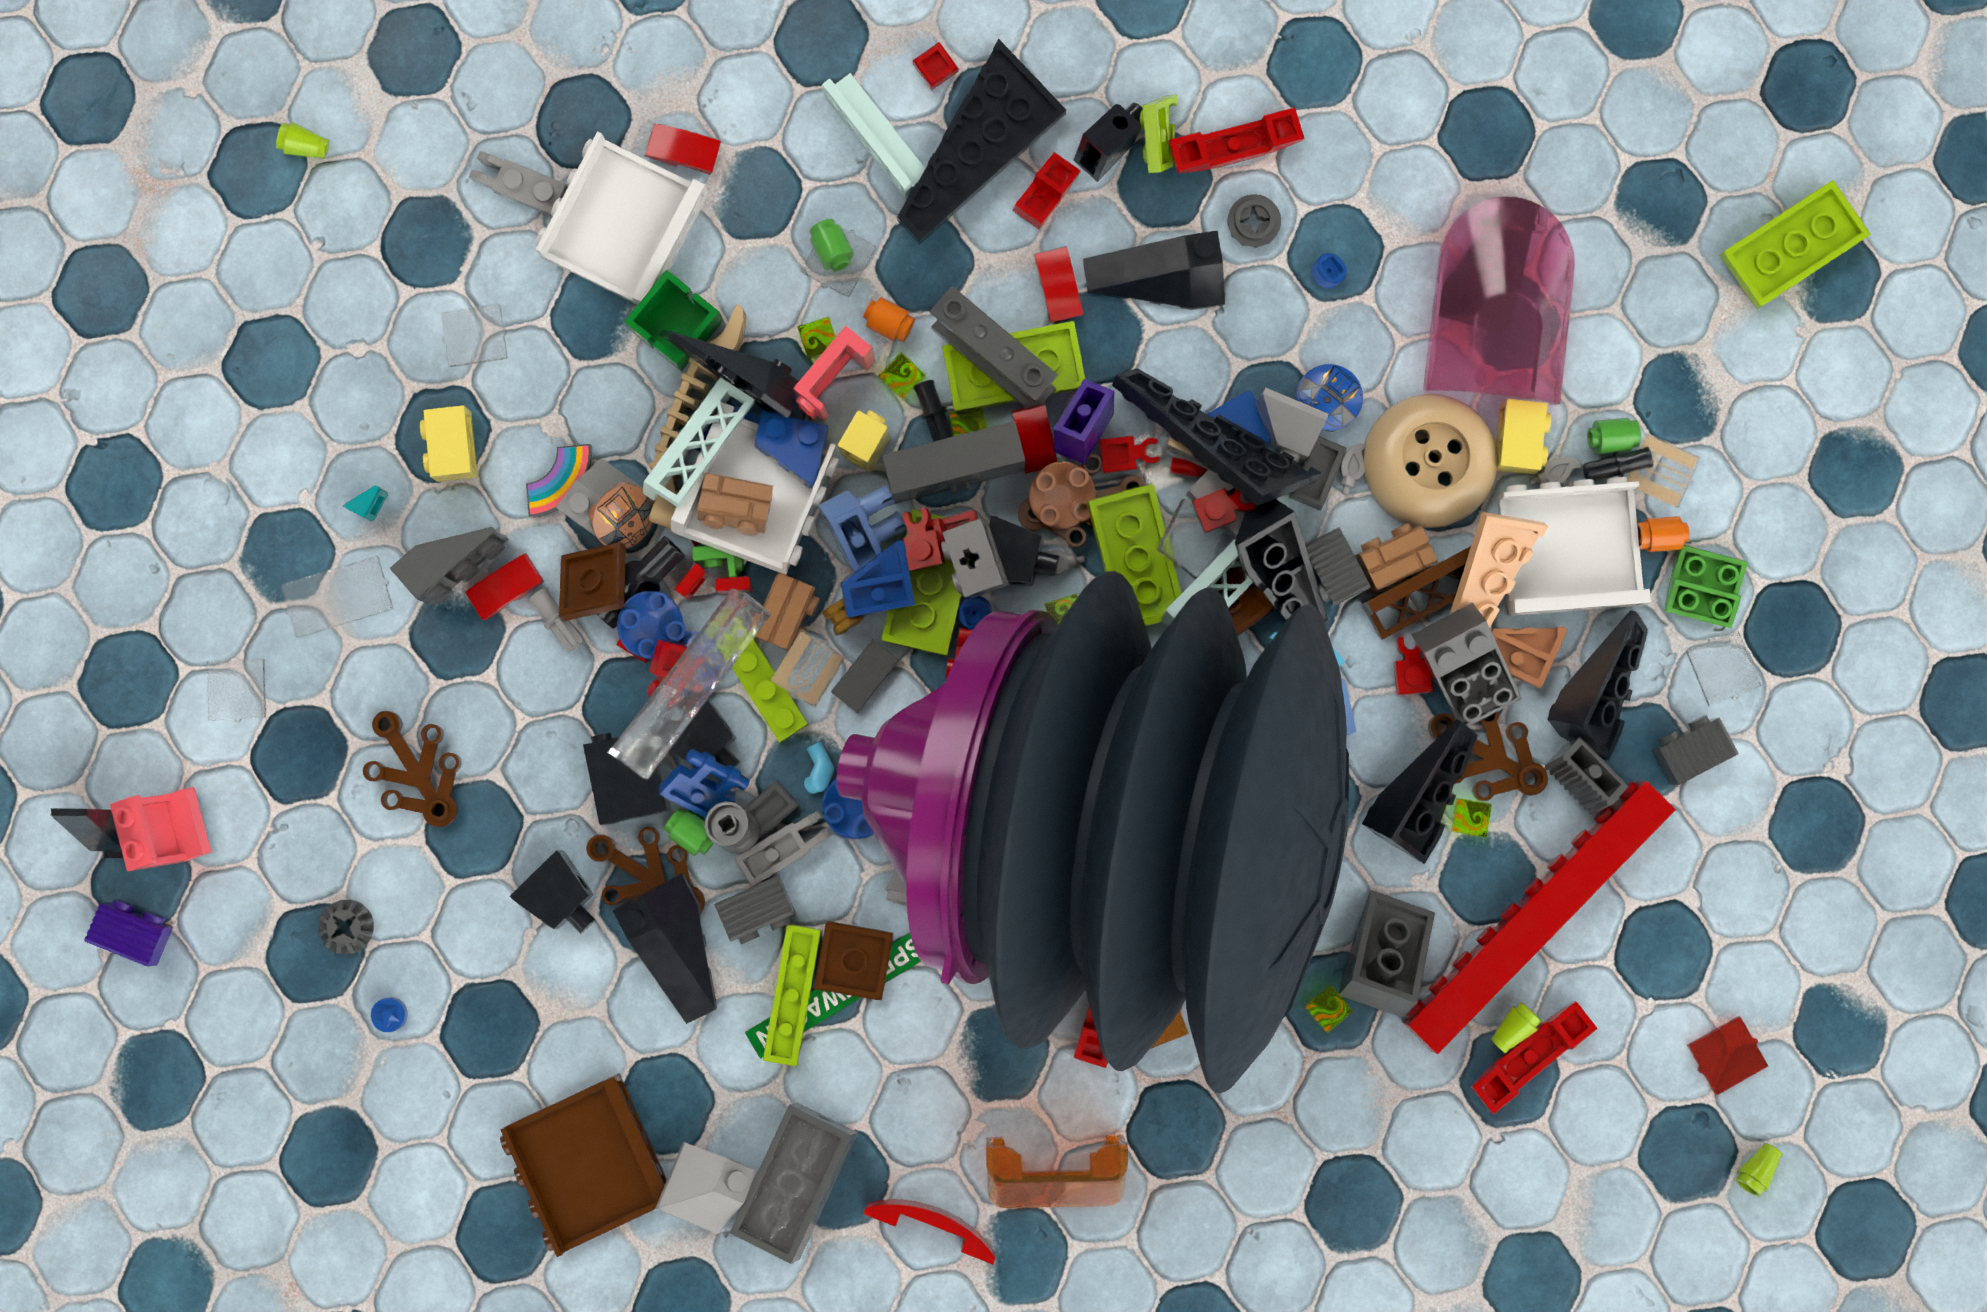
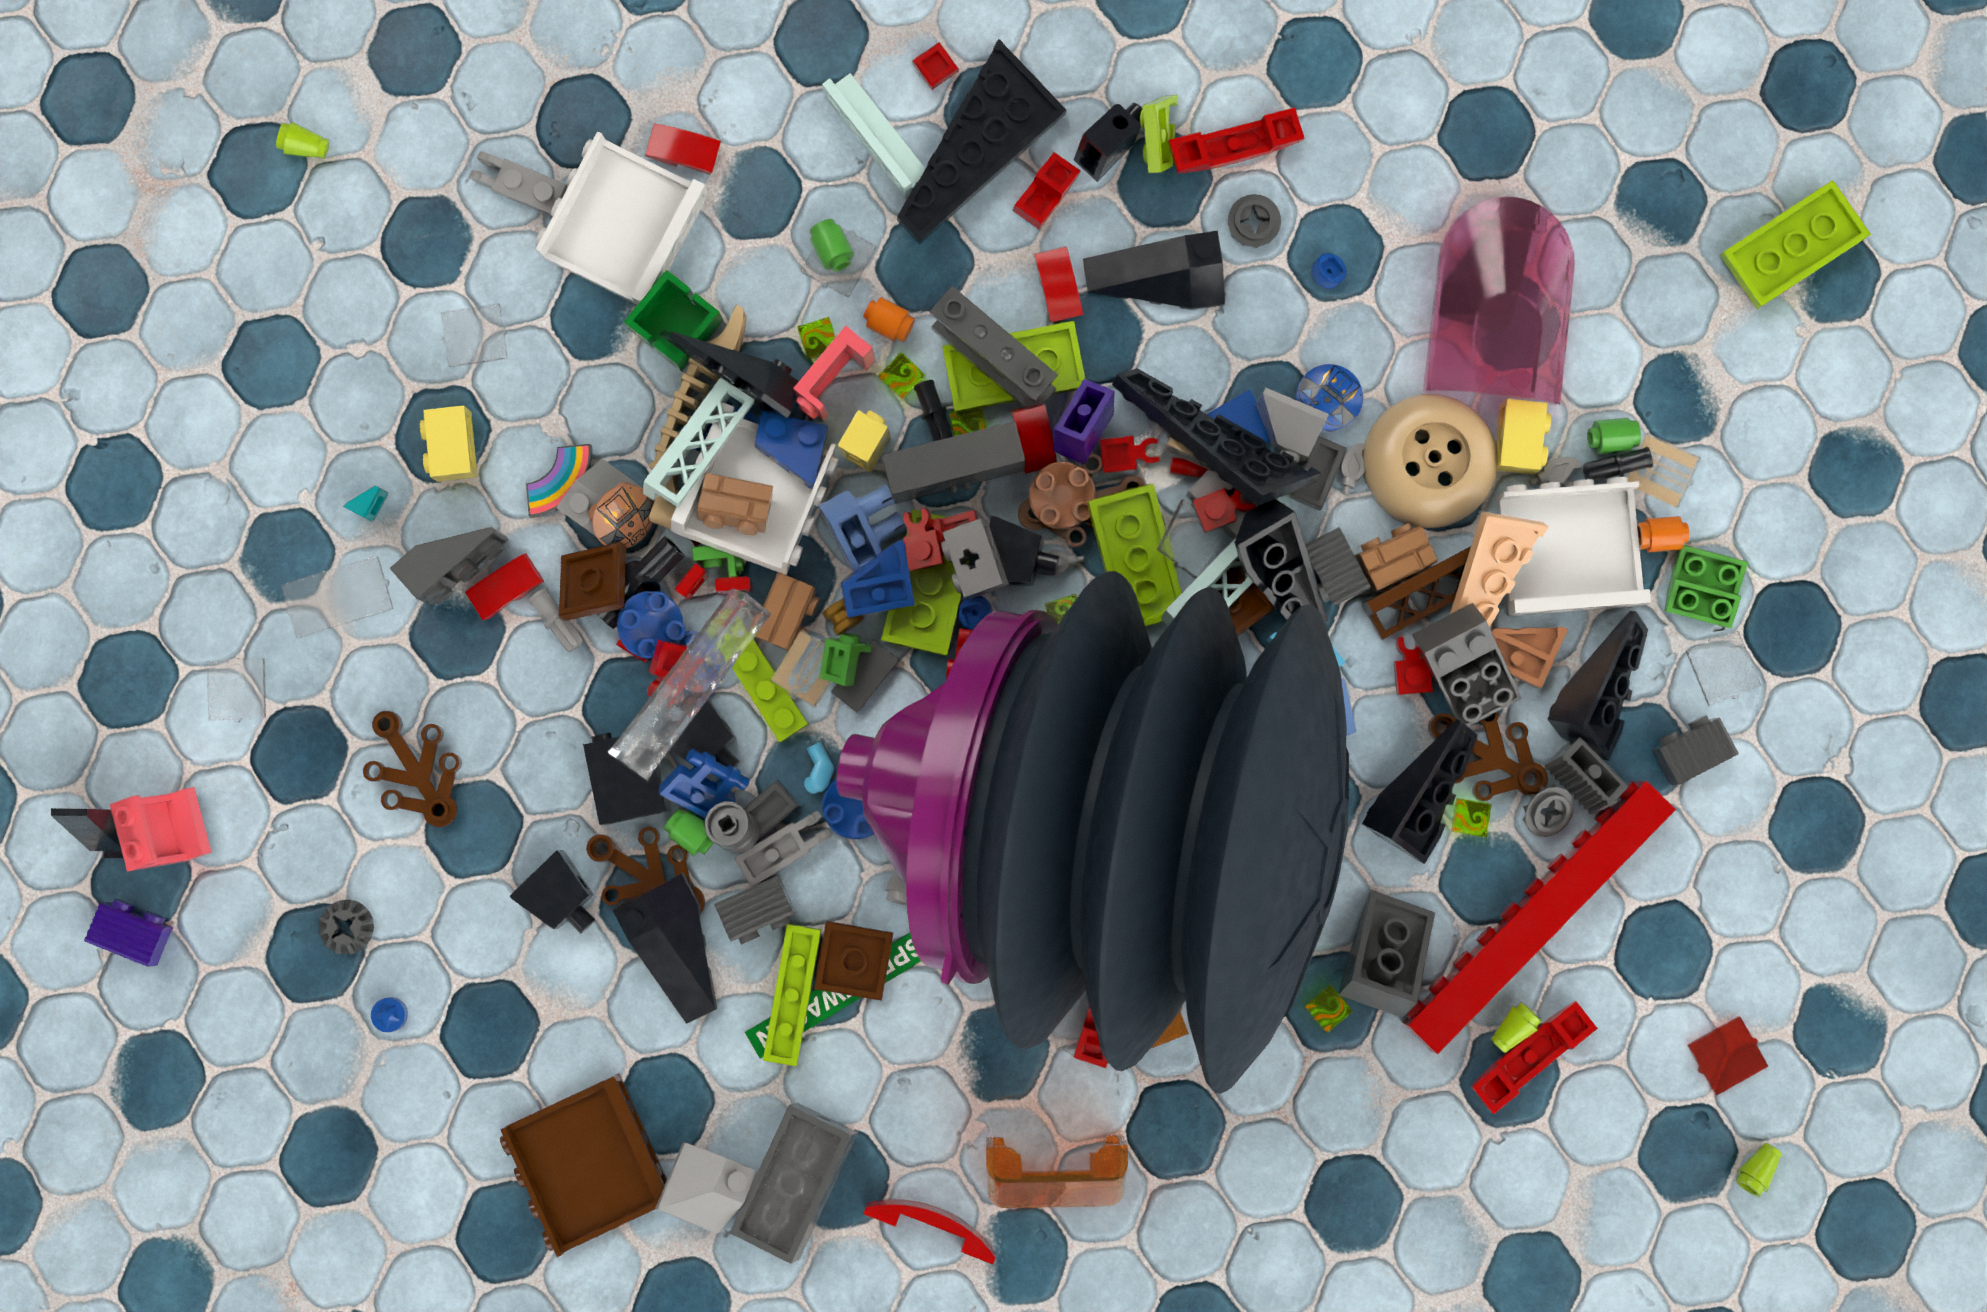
none -> bright green bracket [819,633,872,686]
none -> dark grey gear [1522,784,1574,837]

